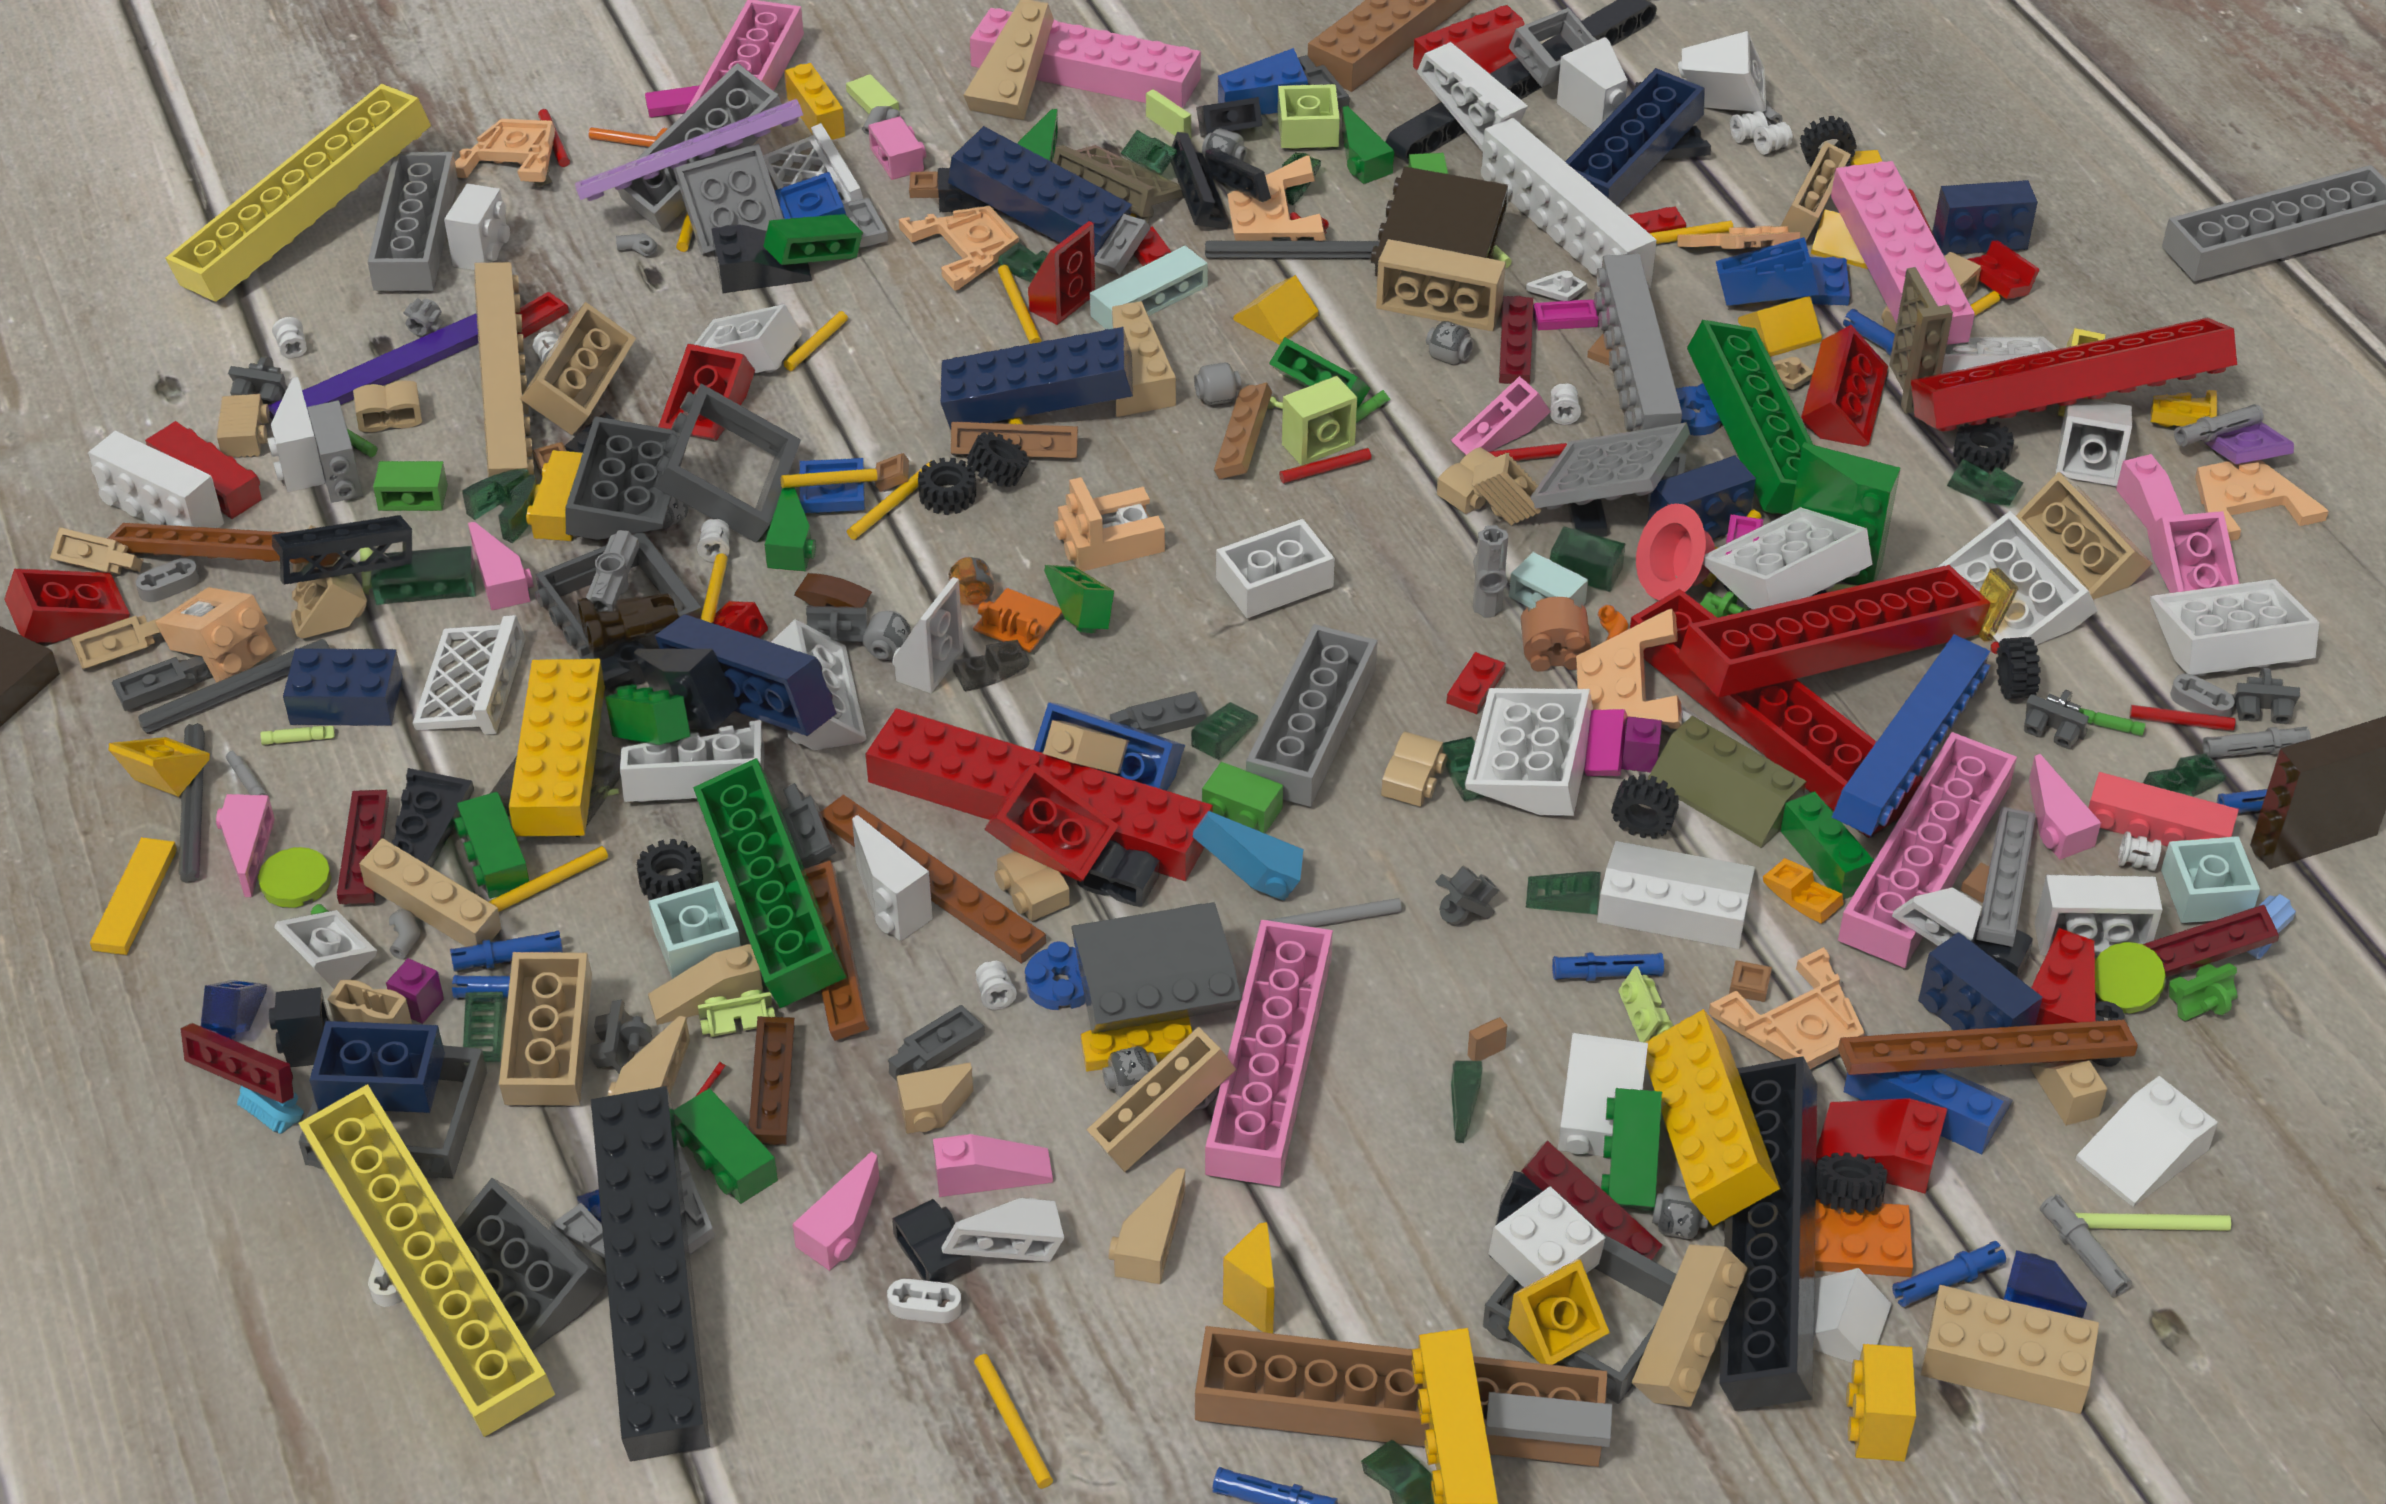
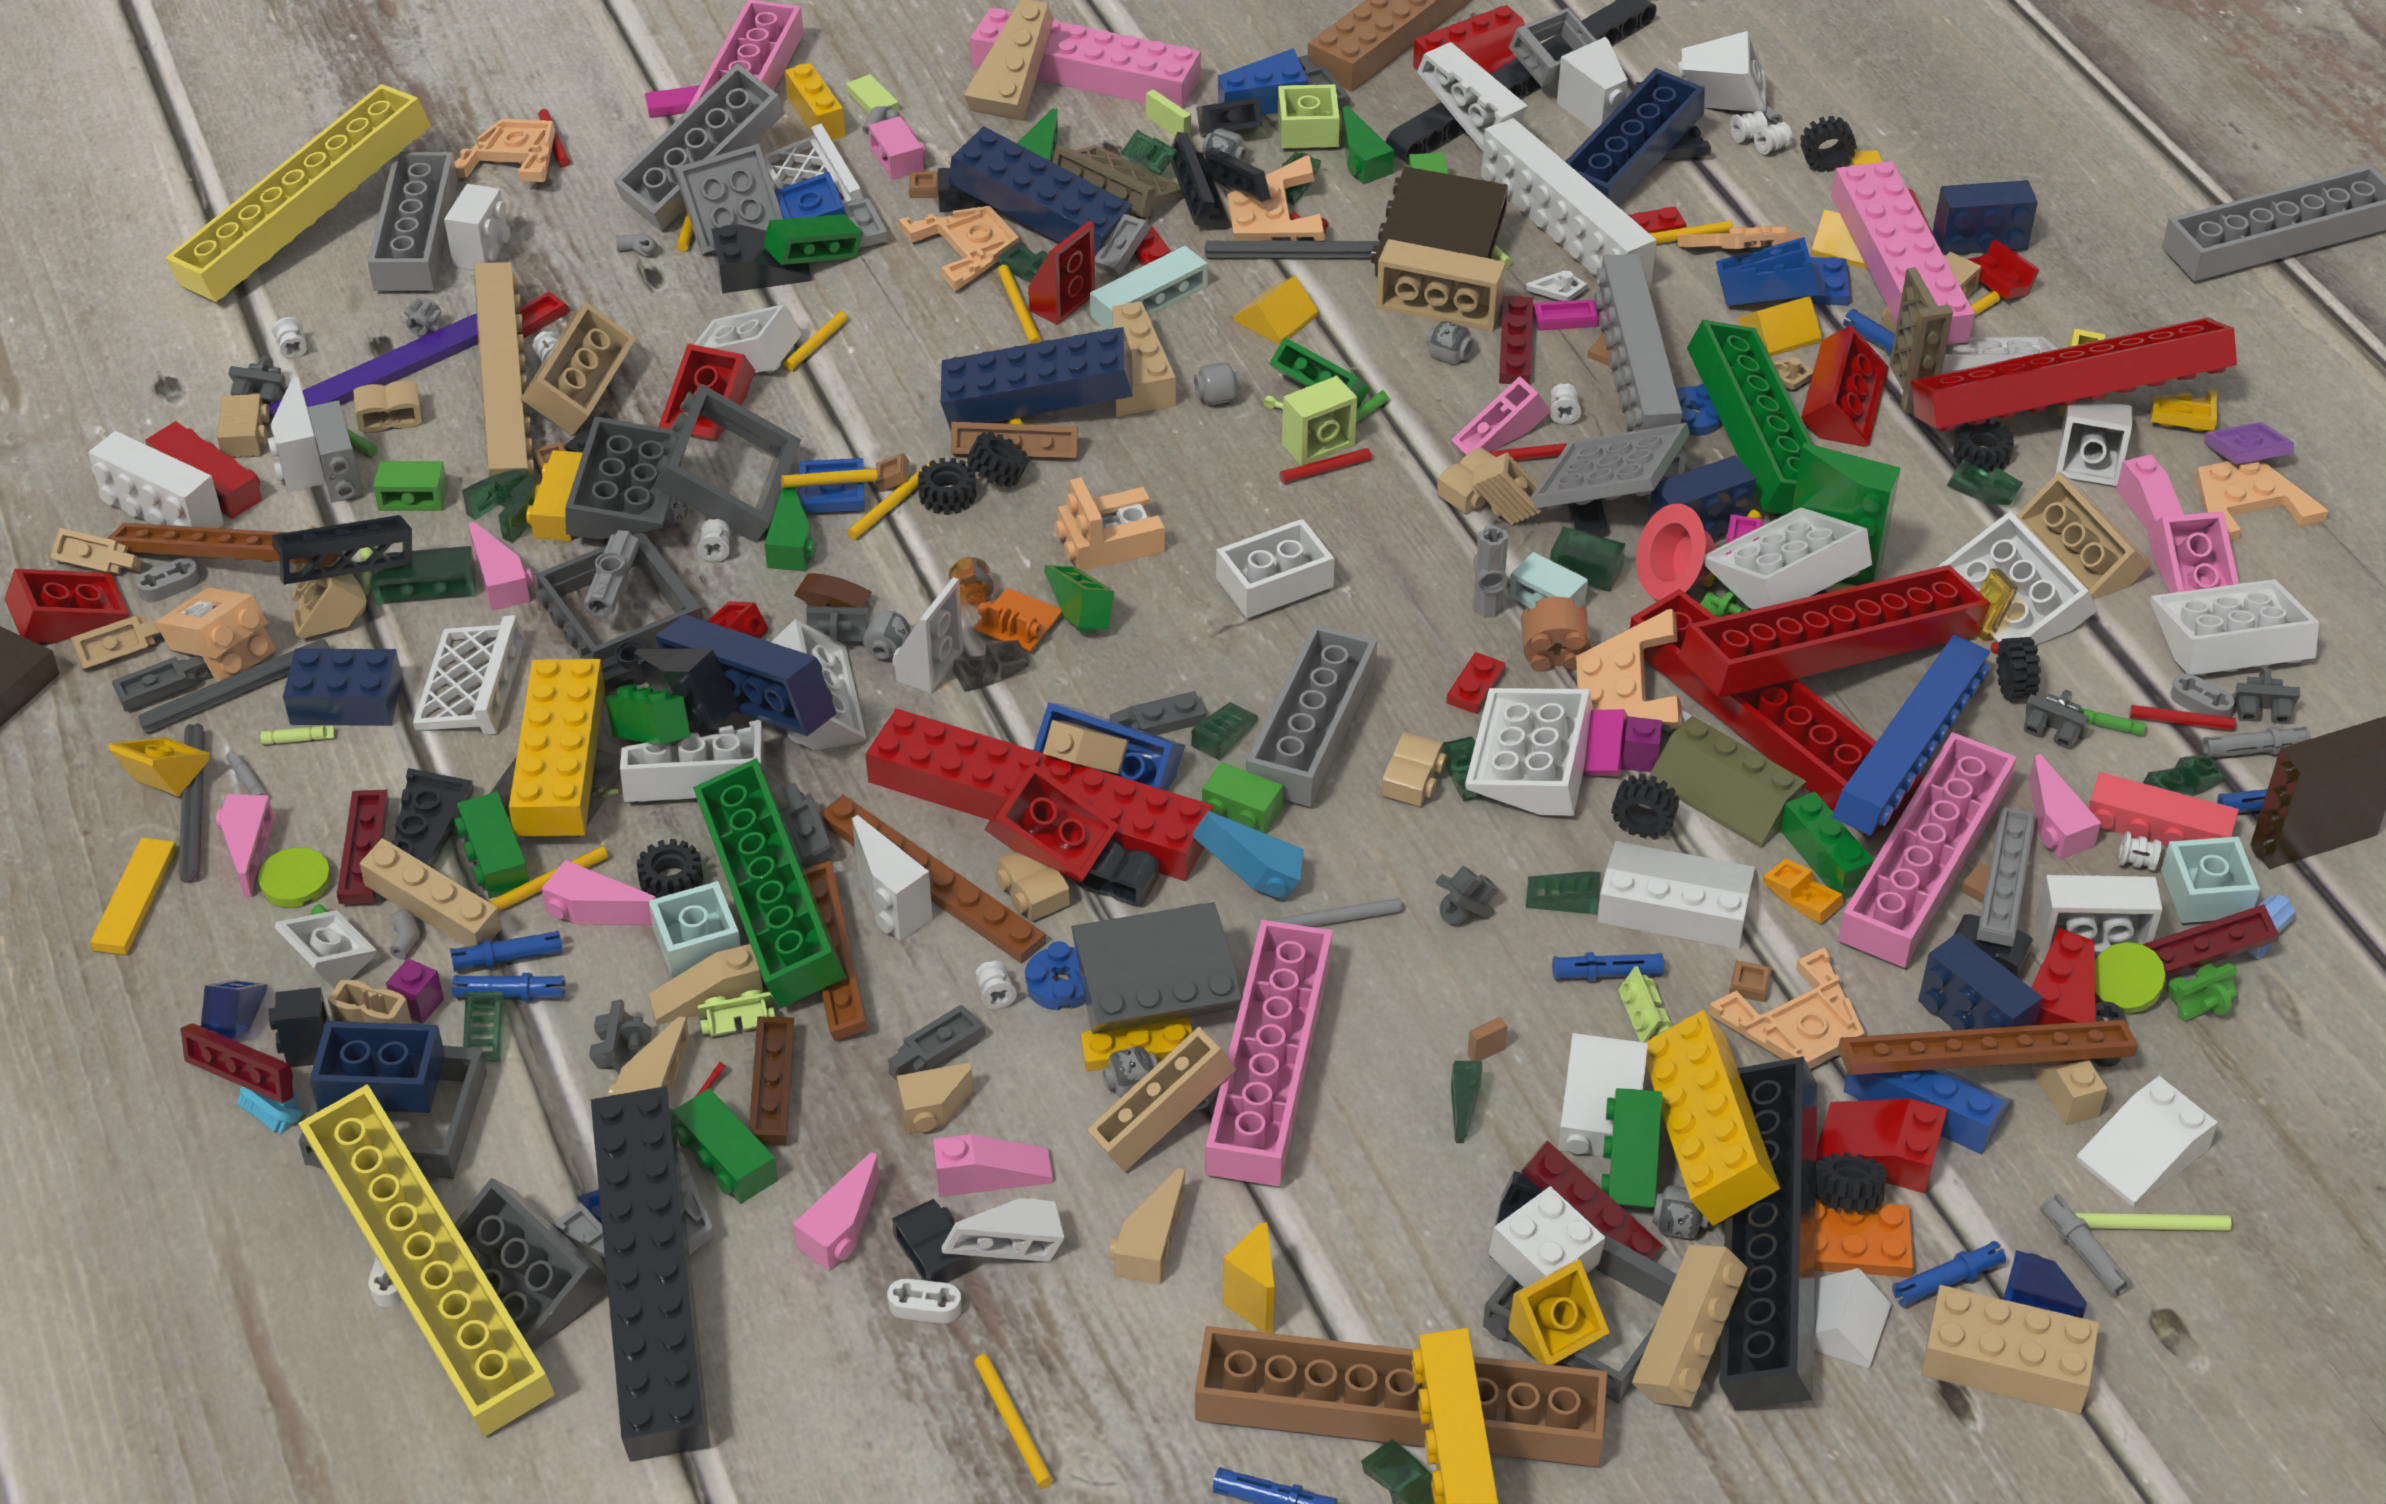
tan brick [499,952,592,1106] -> none
lavender plate [575,99,803,201] -> none
dark brown piece [577,593,680,653] -> none
orange piece [589,127,667,147] -> none
yellow bar [701,553,728,623] -> none
medium nougat plate [1214,382,1272,479] -> none
light grey tile [1486,1392,1612,1447] -> none
orange arm [1598,605,1629,641] -> none
tan brick [1781,141,1851,241] -> none
yellow brick [1846,1344,1916,1462] -> none
white slope [1892,887,1982,946] -> none
light grey pin [2174,404,2264,447] -> none
none -> bright pink slope [541,860,656,925]

